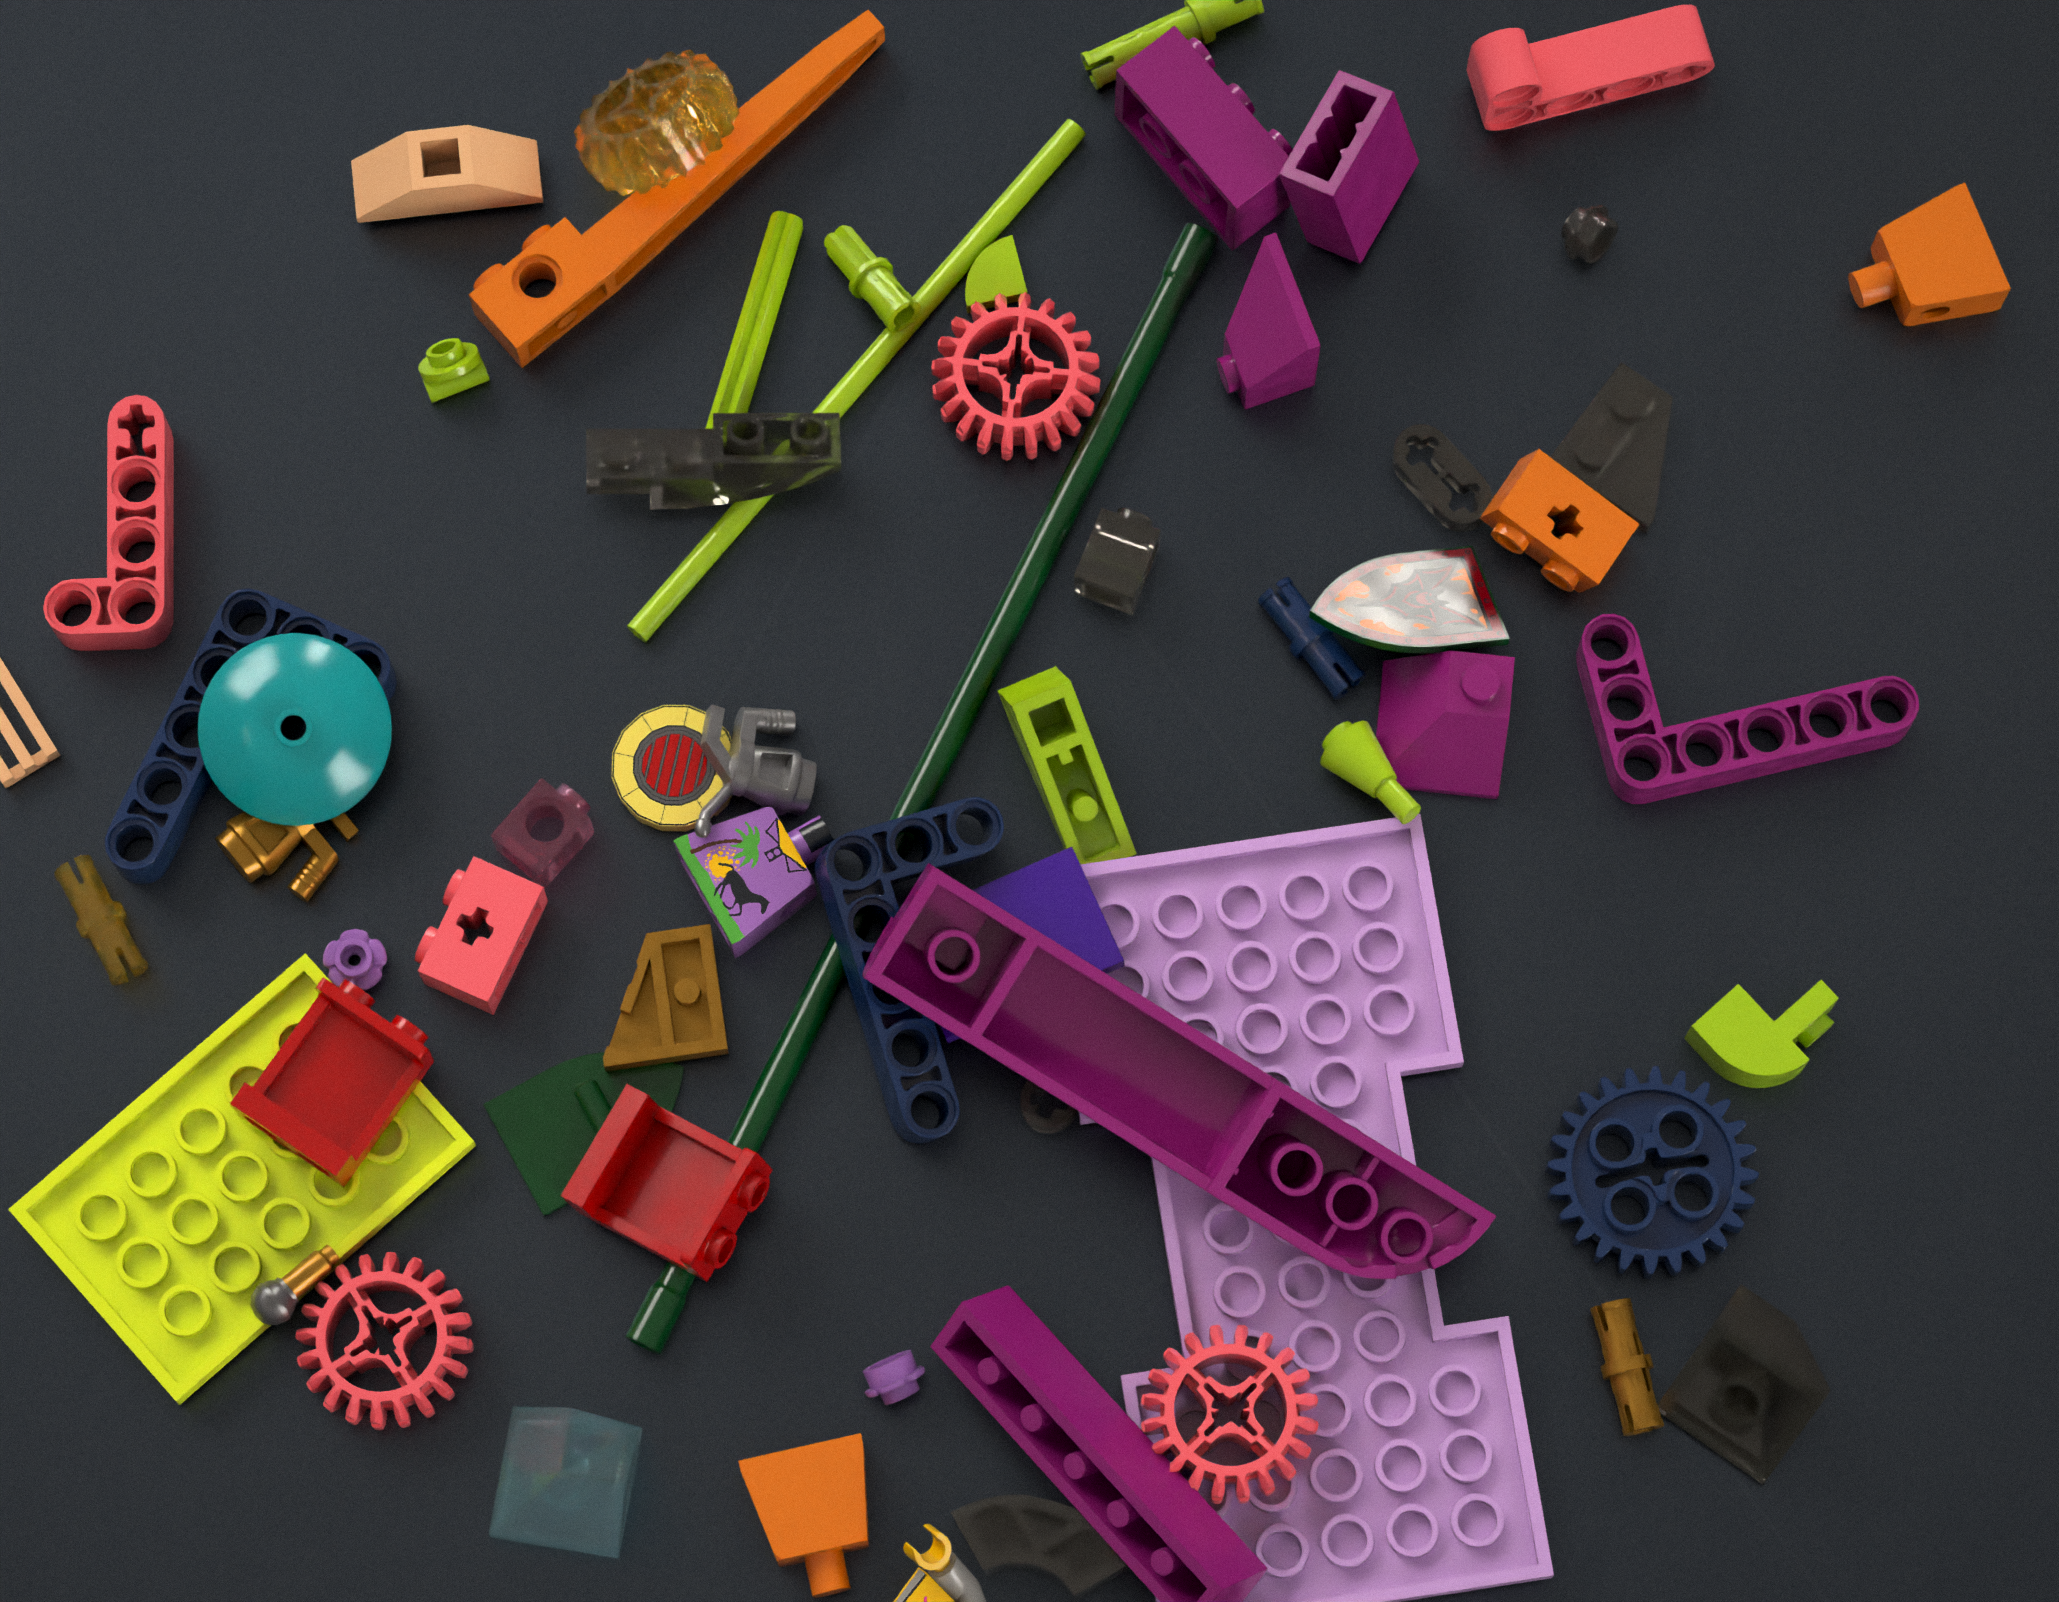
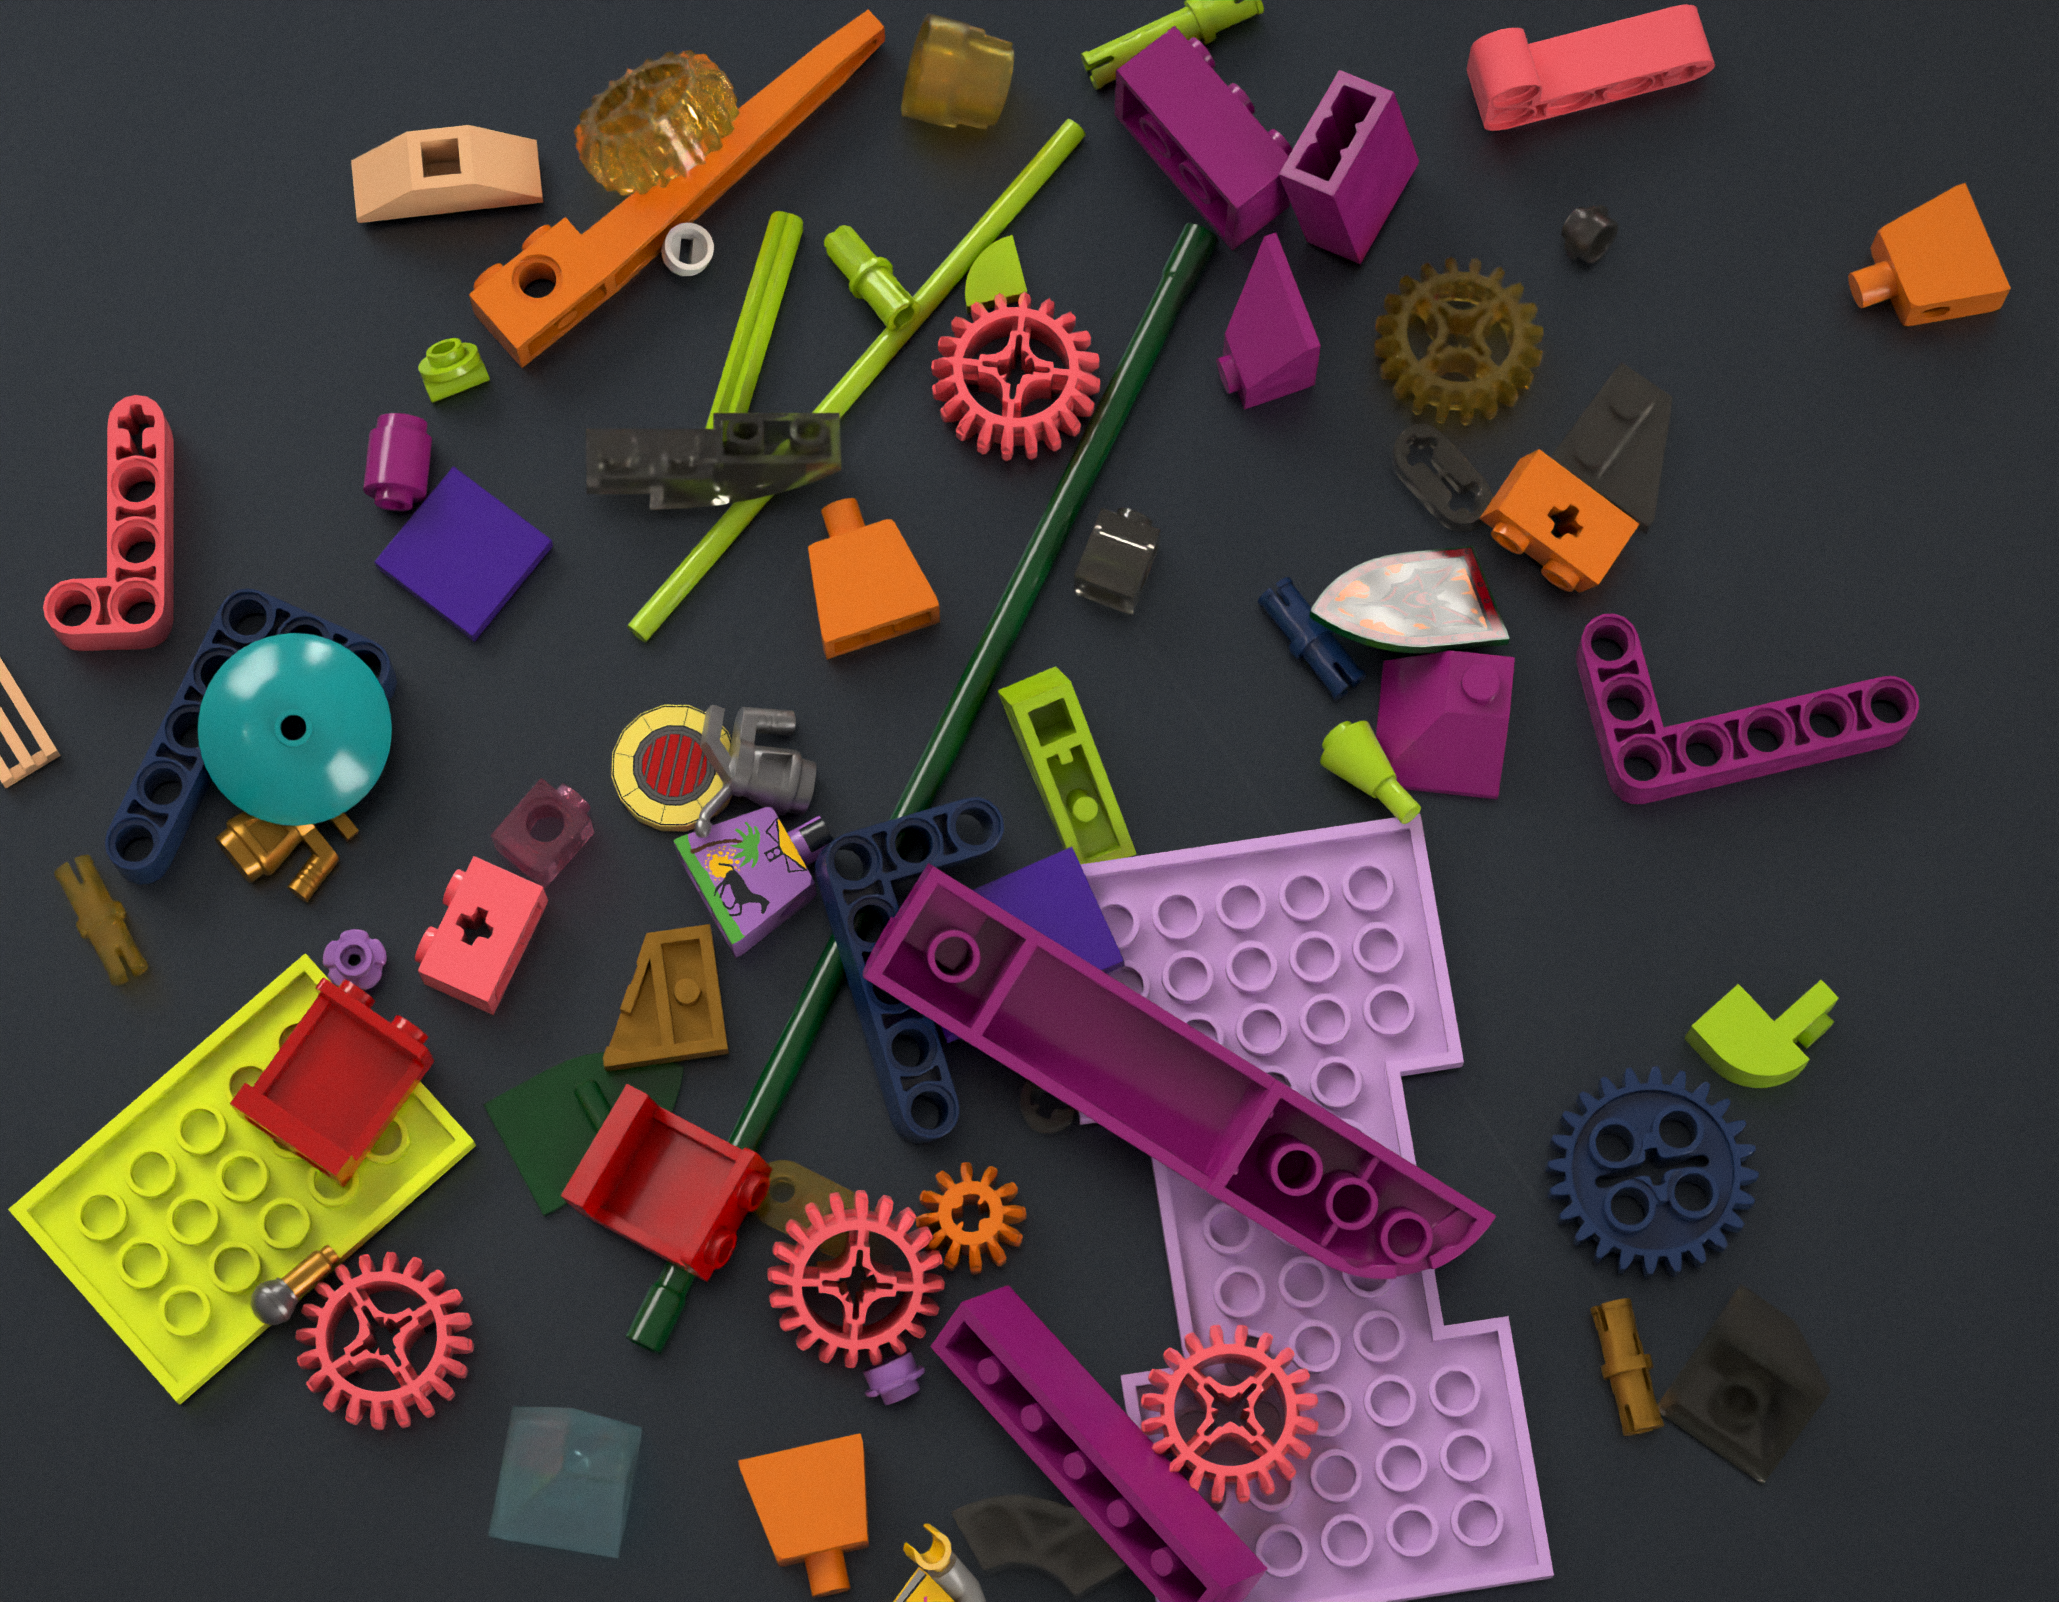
none -> magenta brick [363,413,432,511]
none -> dark purple tile [374,466,553,642]
none -> white hinge [661,223,714,276]
none -> clear yellow plate [755,1160,873,1257]
none -> coral gear [767,1190,945,1368]
none -> orange torso [808,498,940,659]
none -> clear yellow piece [901,13,1014,130]
none -> orange gear [916,1162,1026,1275]
none -> clear yellow gear [1374,256,1544,426]

